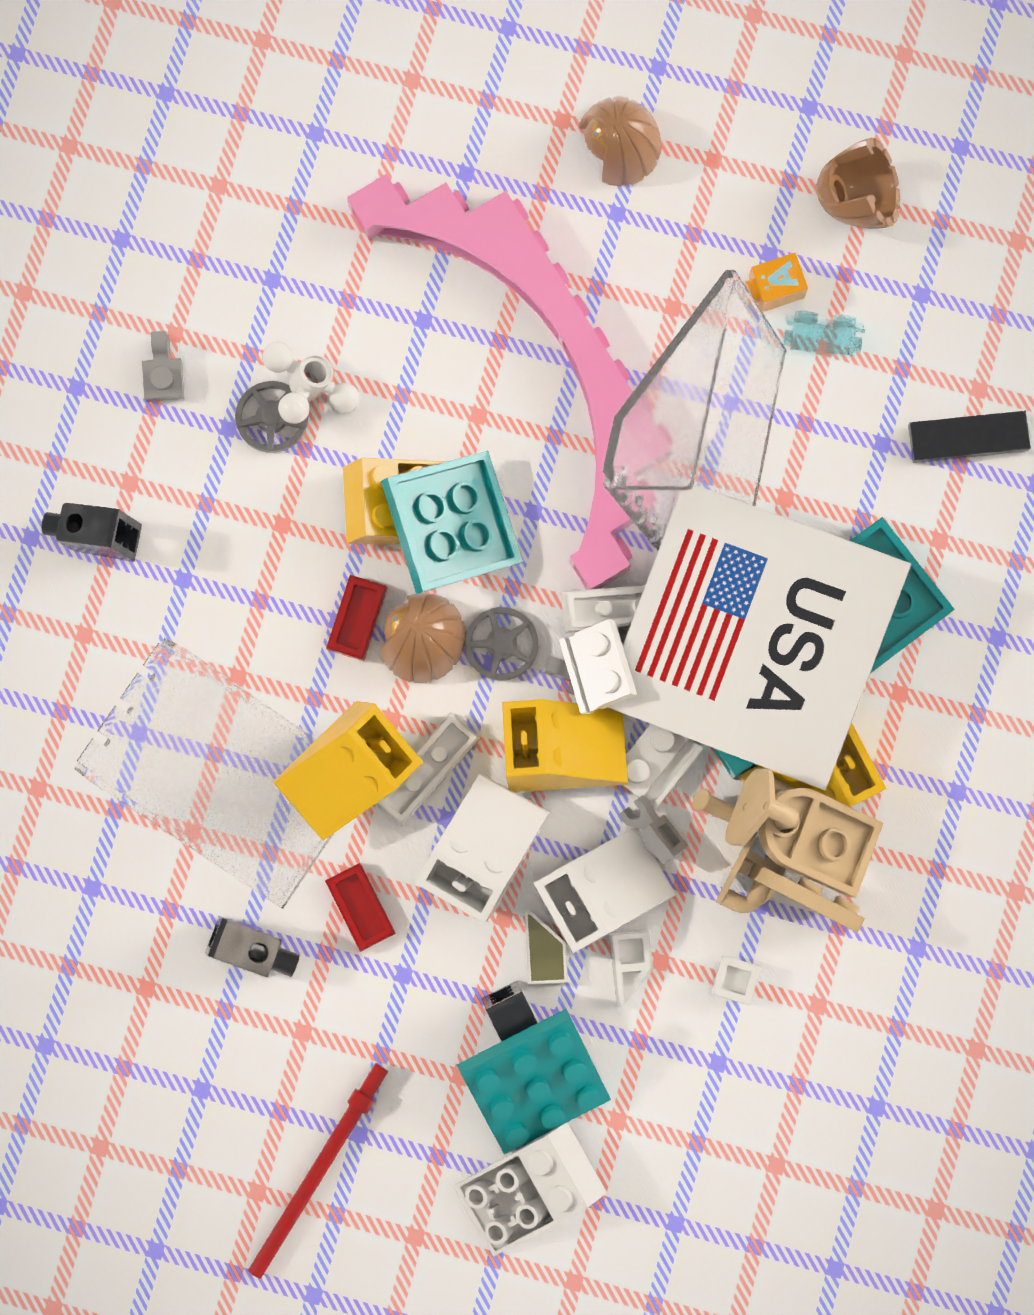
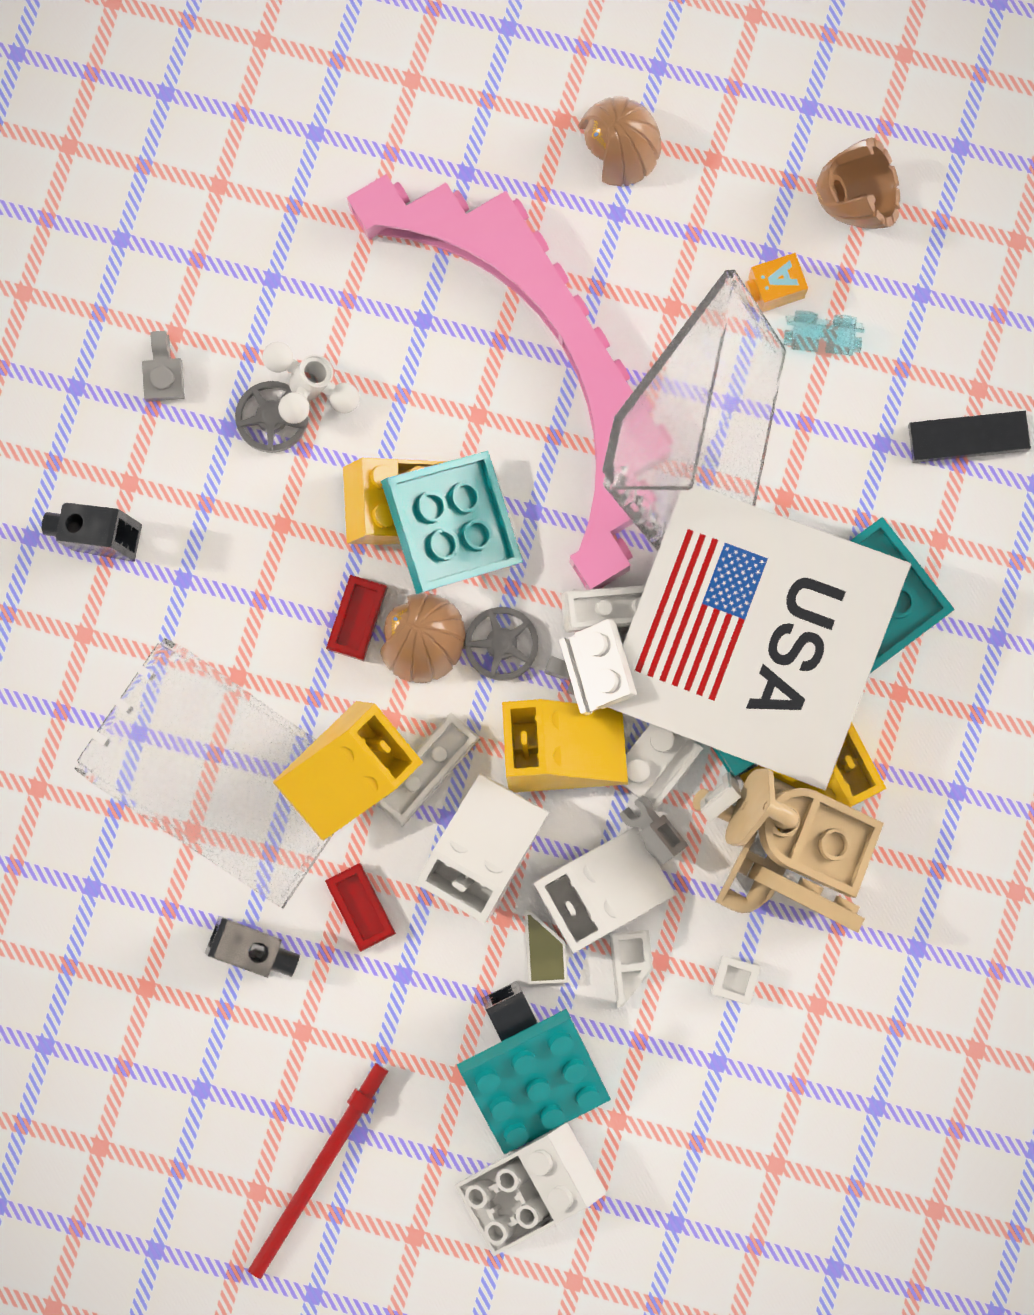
none -> white tile [700,772,741,822]

